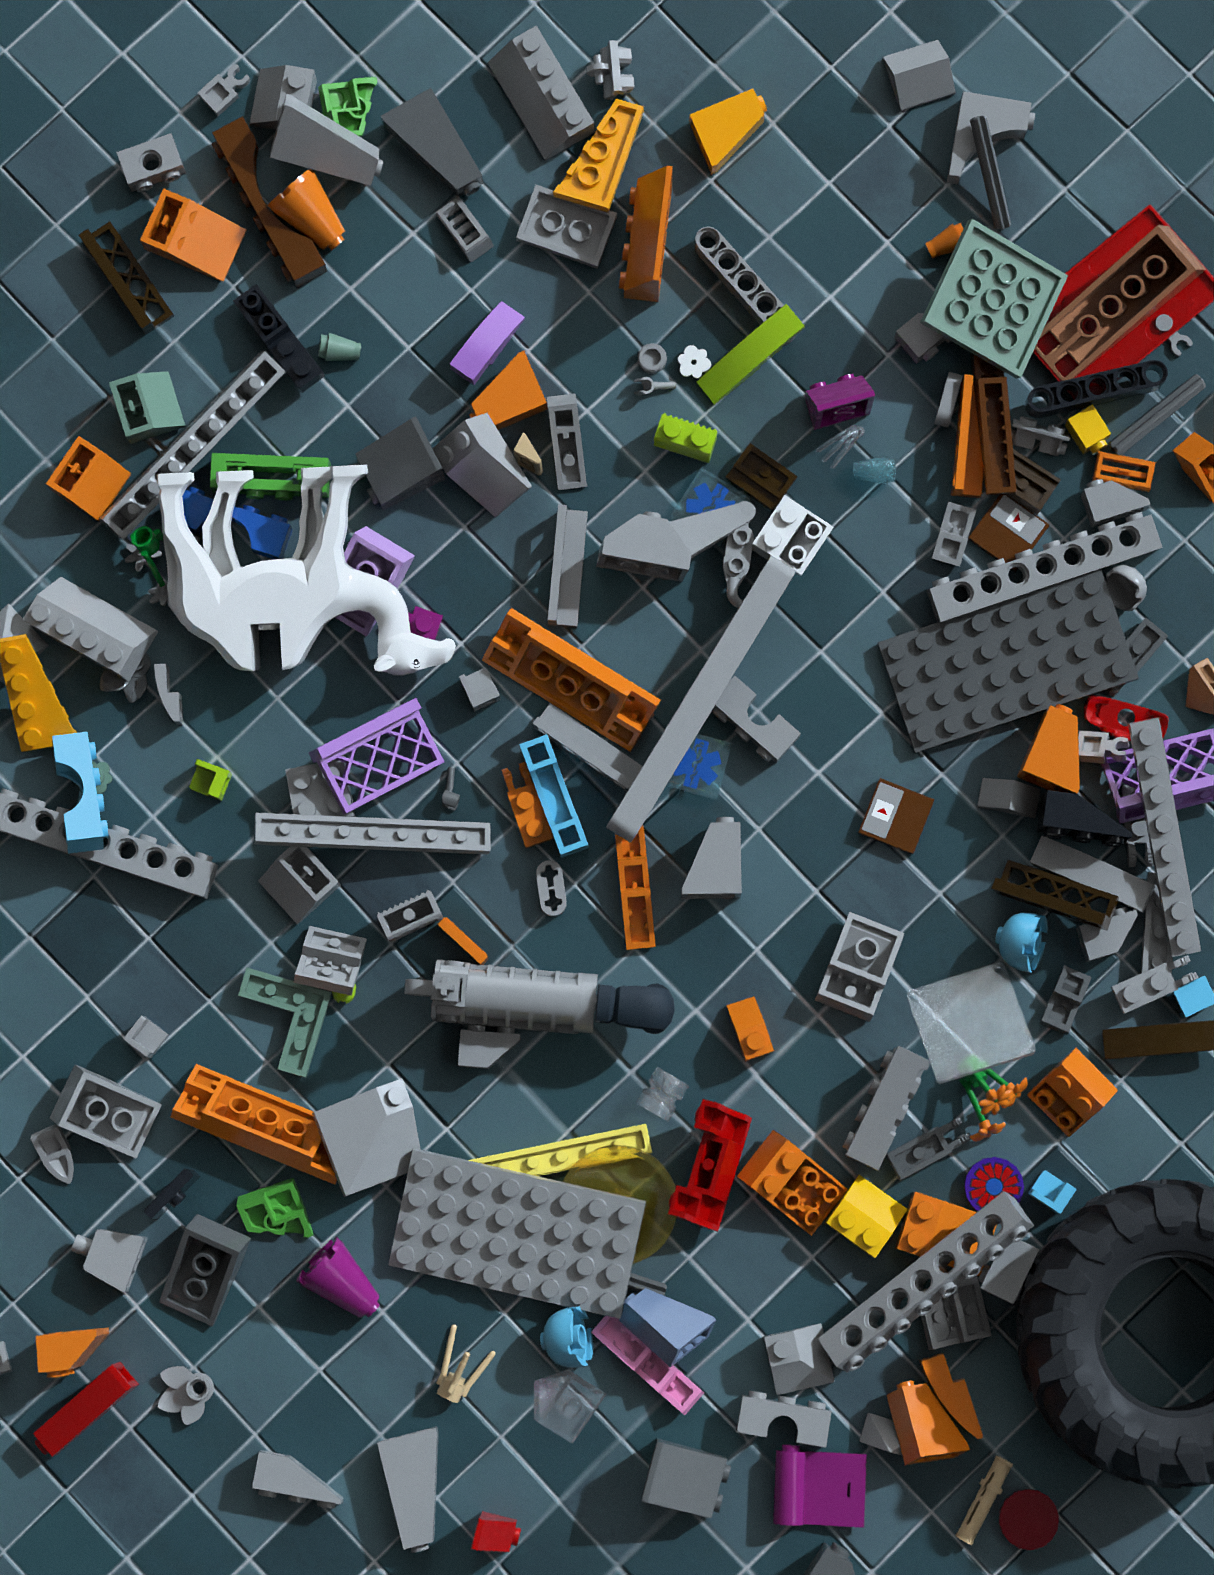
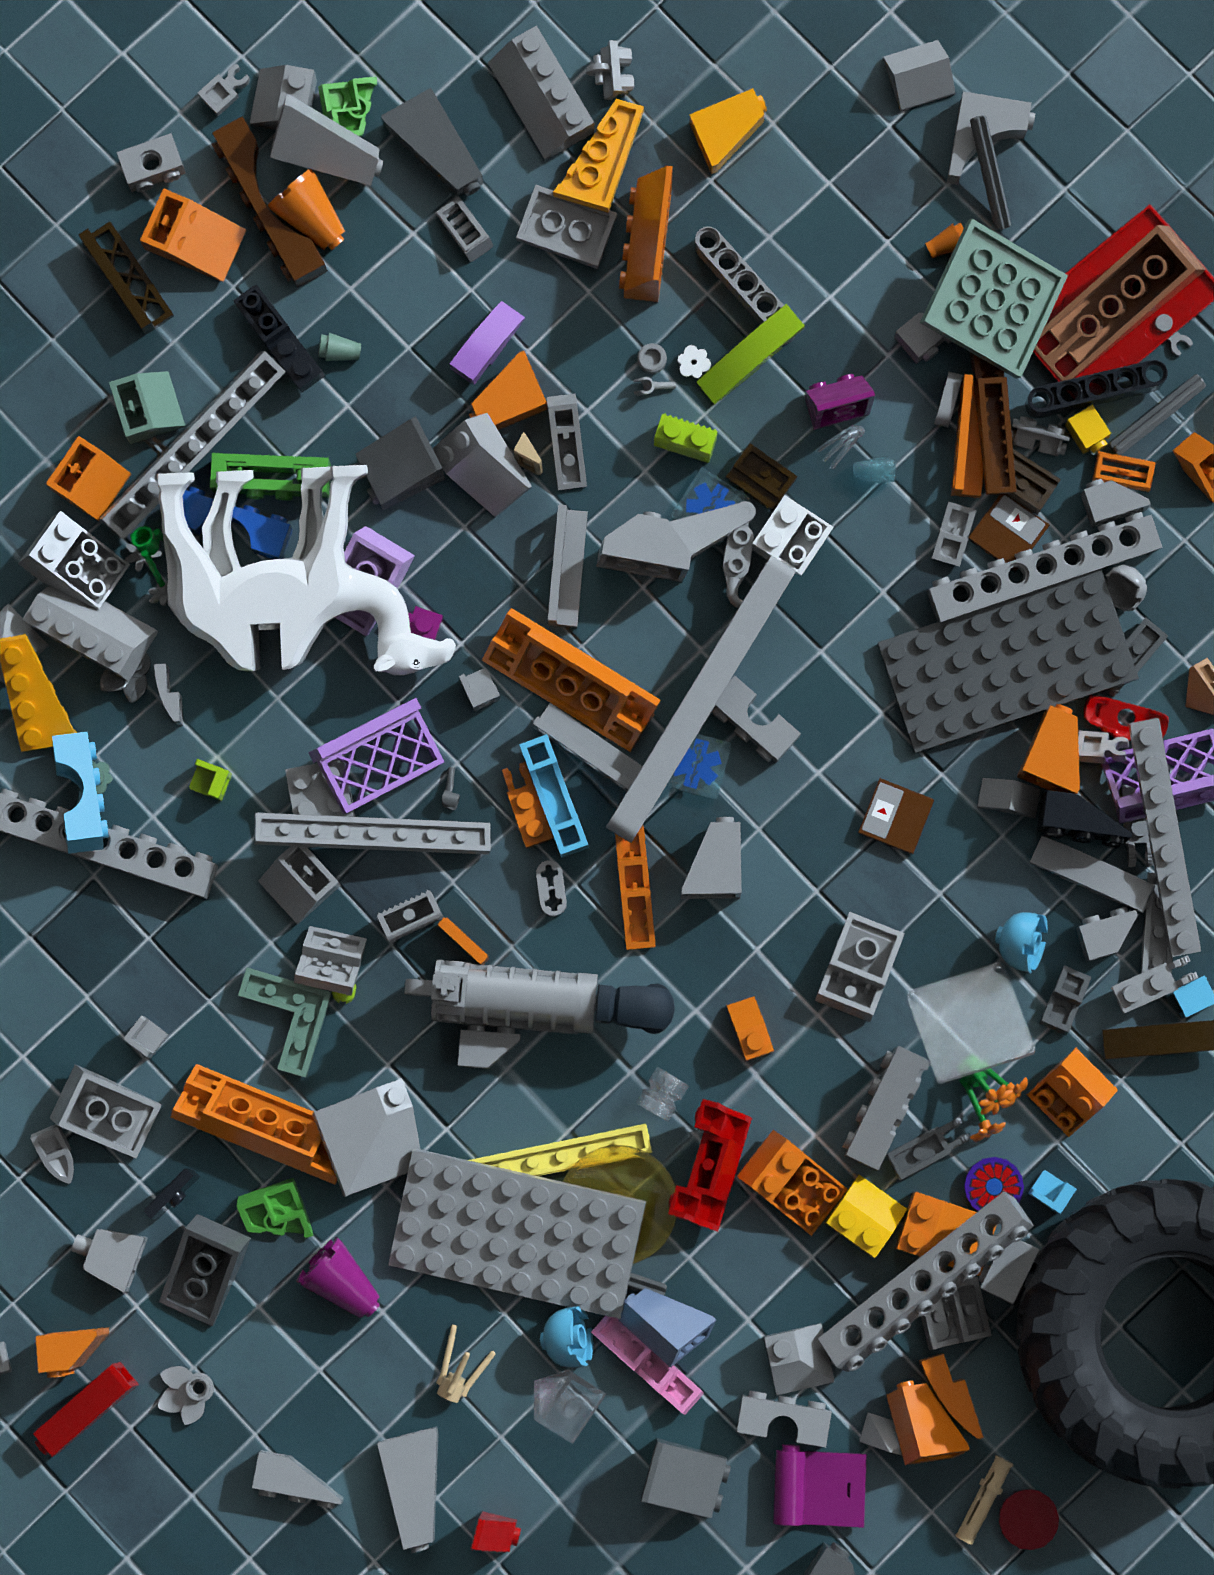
dark brown fence [991,860,1119,931] -> none
none -> light grey slope [18,511,130,610]

